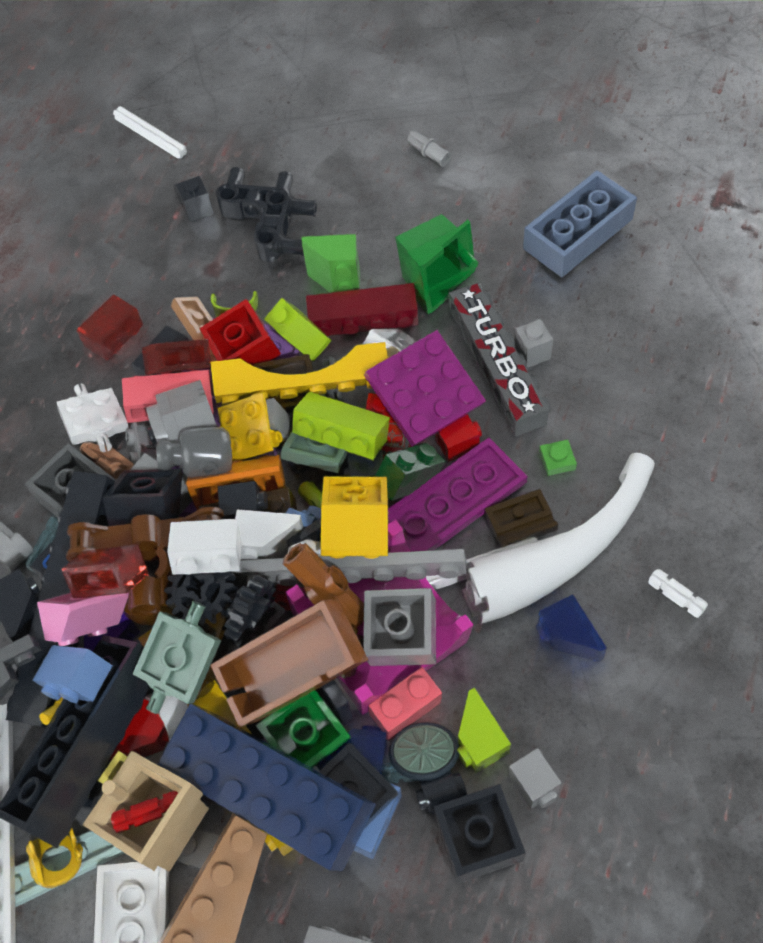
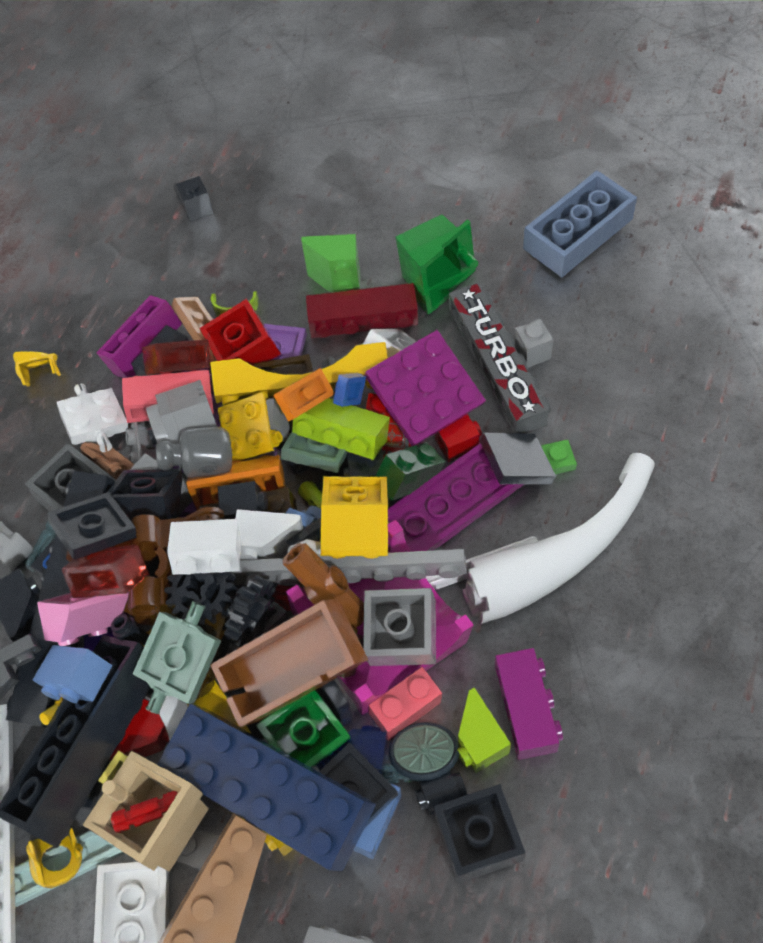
clear red brick [76,294,143,361] -> none
white axle [113,106,187,159] -> none
black pin [216,167,317,262] -> none
lime slope [264,298,332,362] -> none
light grey axle [407,131,452,167] -> none
dark brown plate [484,489,559,548] -> none
light grey brick [508,748,562,809] -> none
clear blue slope [536,594,607,662] -> none
white axle [648,569,708,618] -> none
none -> yellow piece [13,351,61,387]
none -> black tile [47,492,137,560]
none -> magenta brick [96,295,182,378]
none -> black pin [111,614,149,645]
none -> orange plate [273,368,335,422]
none -> blue plate [333,373,366,407]
none -> tile [480,433,556,484]
none -> magenta brick [495,648,563,760]

